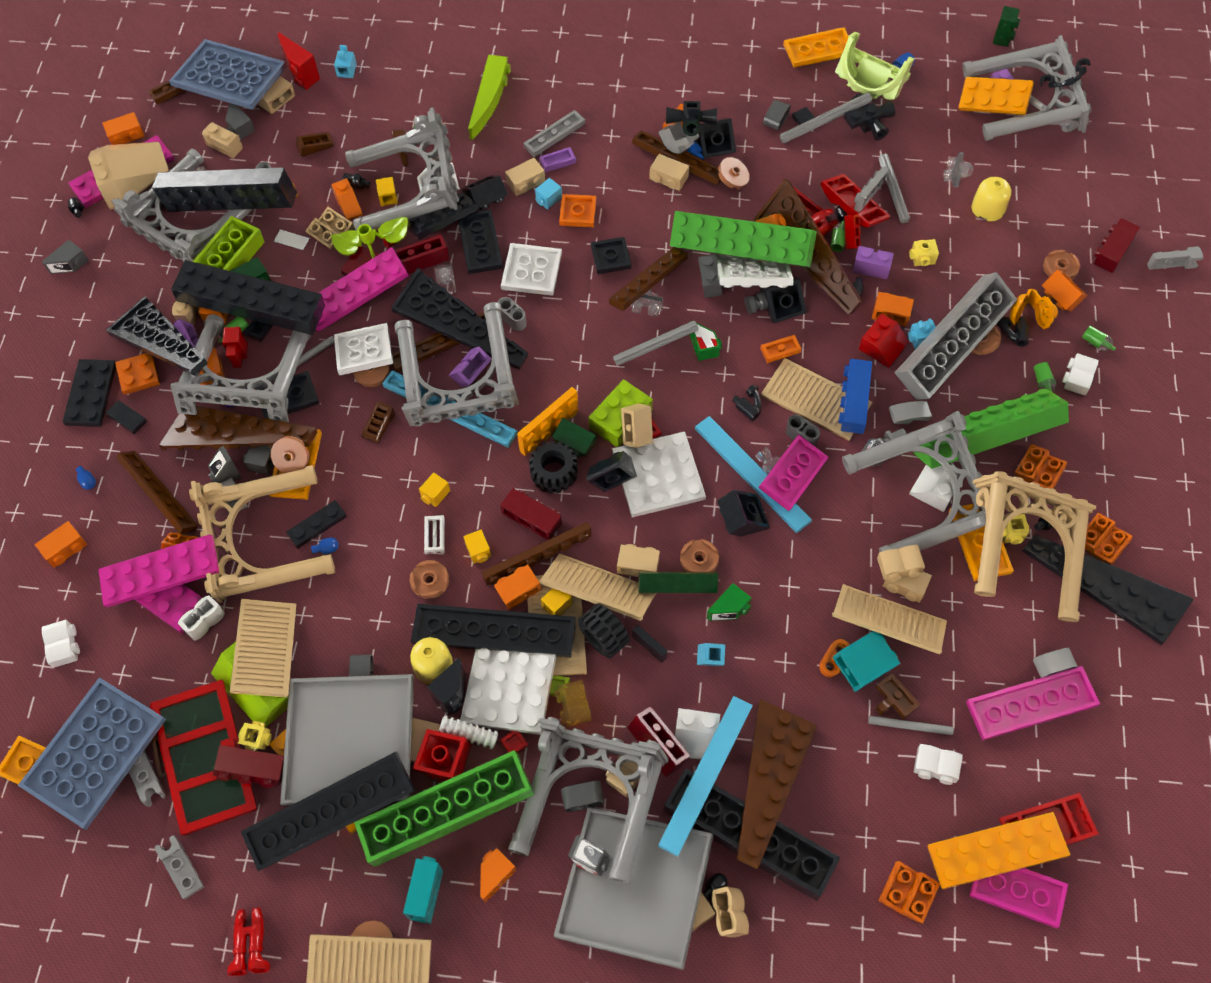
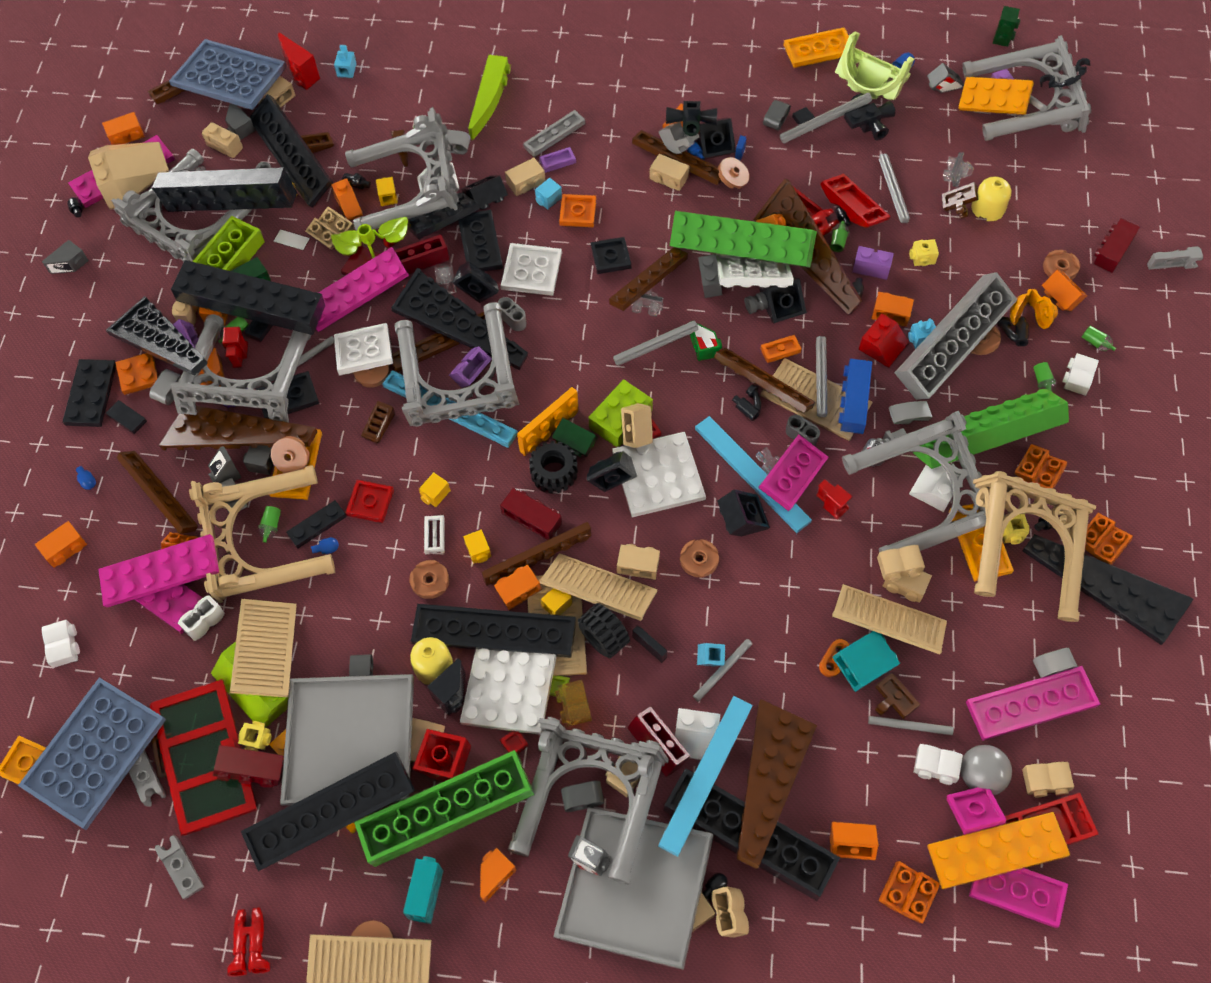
white piece [439,715,498,749] -> none
dark green tile [638,572,718,593] -> none
green slope [706,583,752,621] -> none
red piece [844,215,861,249] -> none
light grey plate [854,166,889,212] -> none
none -> light grey beam [149,369,181,405]
none -> black plate [249,94,333,207]
none -> bright green piece [258,506,281,543]
none -> red tile [345,480,394,523]
none -> light grey beam [446,129,471,154]
none -> black slope [452,261,499,303]
none -> light grey bar [693,639,752,702]
none -> reddish brown plate [714,347,815,413]
none -> blue tile [735,135,747,160]
none -> light grey axle [816,336,827,417]
none -> red piece [816,479,853,520]
none -> orange brick [830,822,878,860]
none -> slope [927,63,964,93]
none -> plate [942,182,978,219]
none -> dark pink plate [947,787,1006,835]
none -> light grey piece [960,745,1012,795]
none -> tan brick [1022,762,1074,798]

